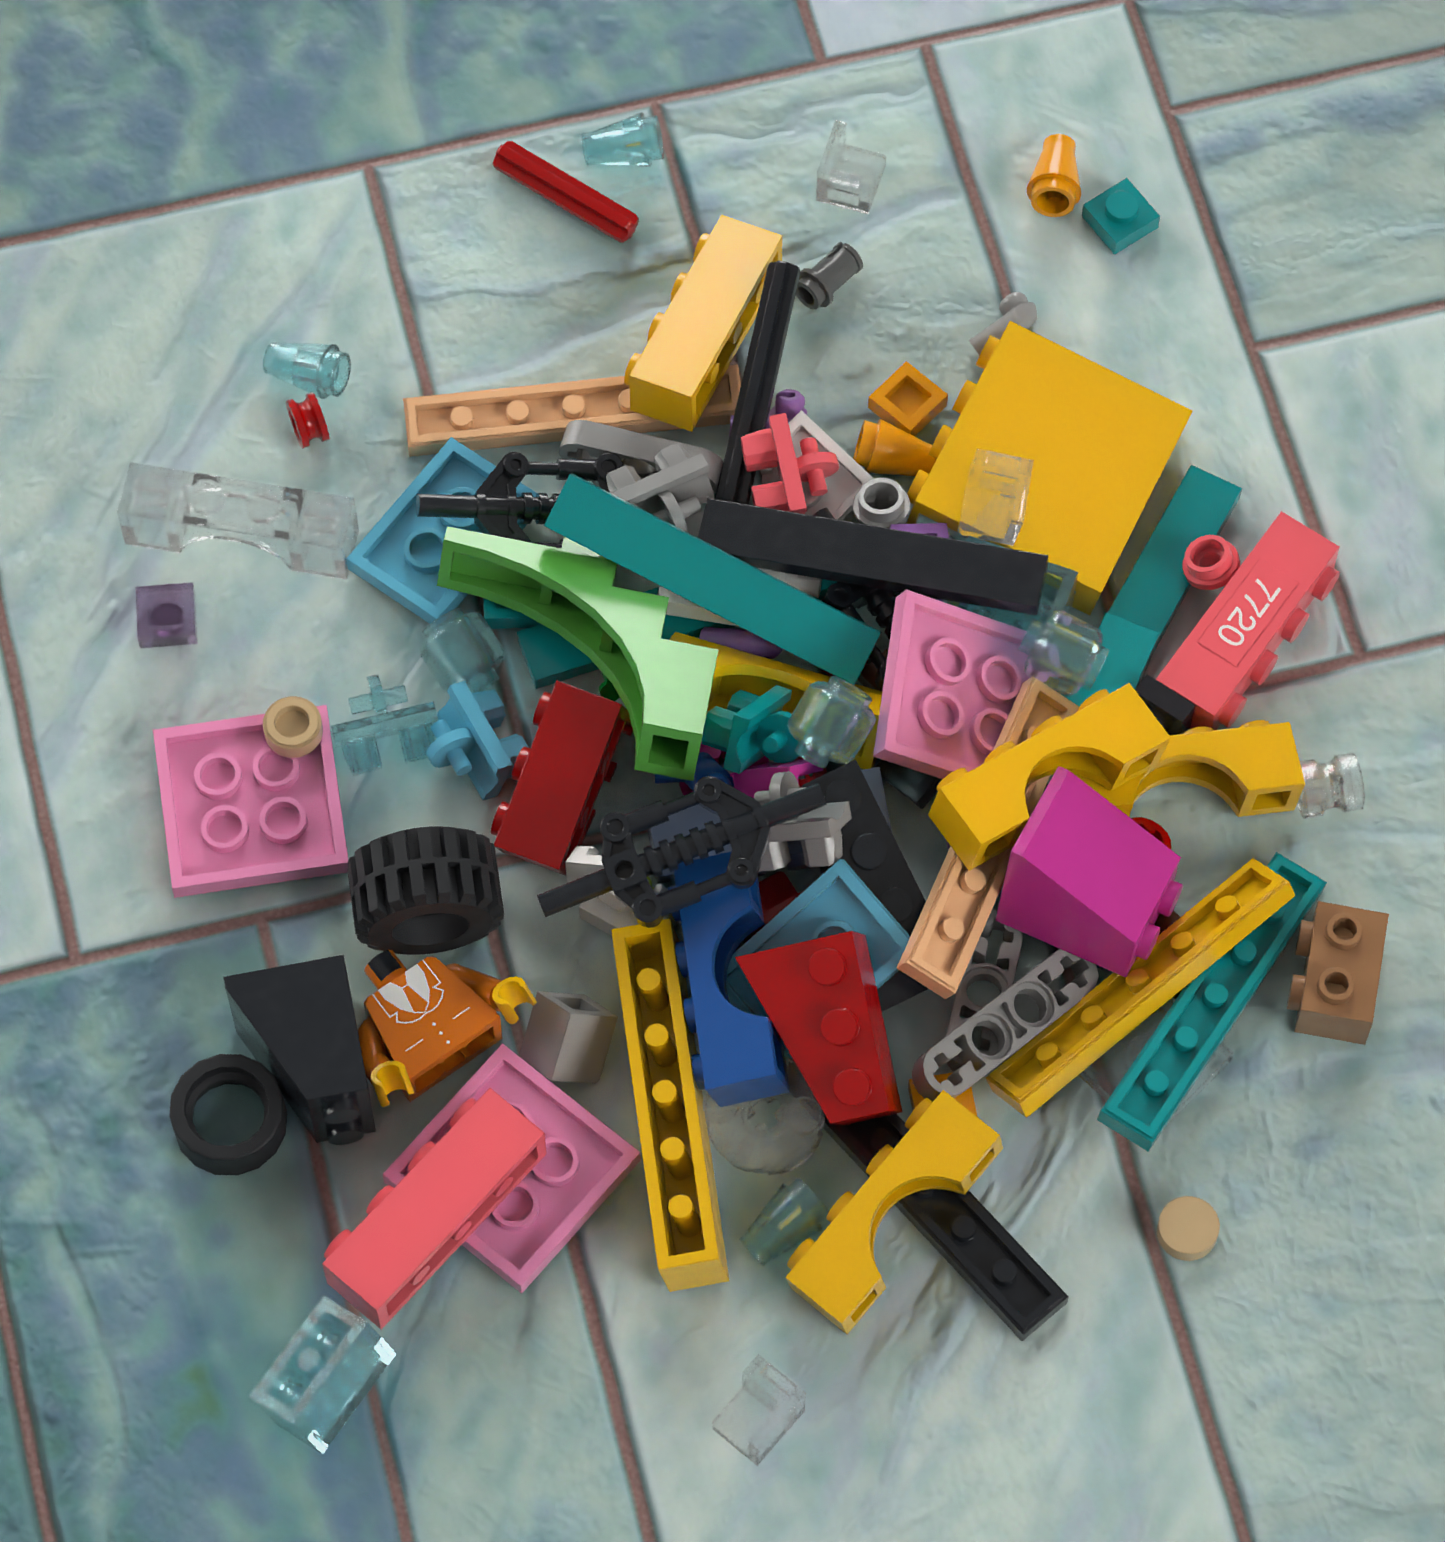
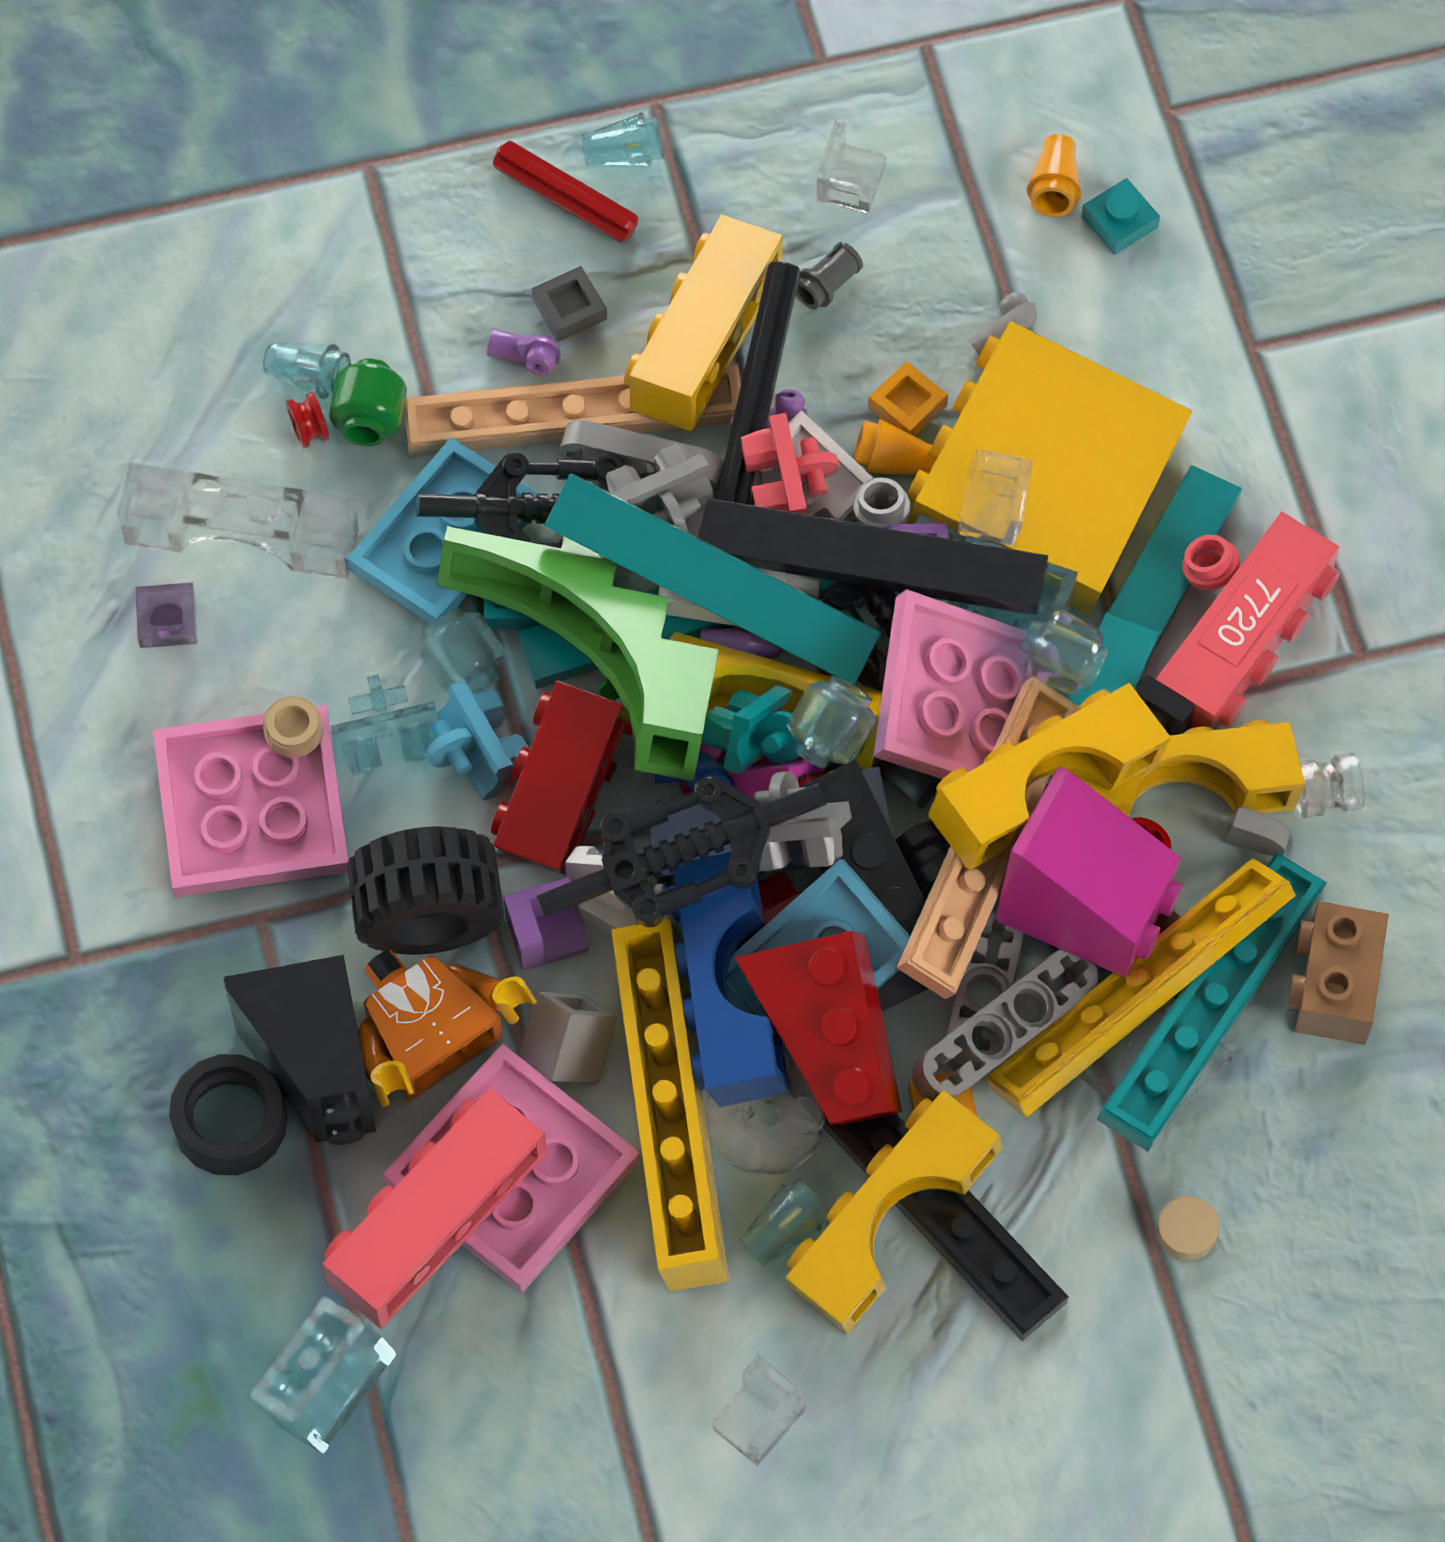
none -> green head [329,358,407,446]
none -> medium lavender arm [487,329,561,376]
none -> medium lavender panel [503,877,589,971]
none -> dark grey plate [532,266,607,342]
none -> black wheel [895,821,948,901]
none -> light grey tile [1224,807,1290,856]

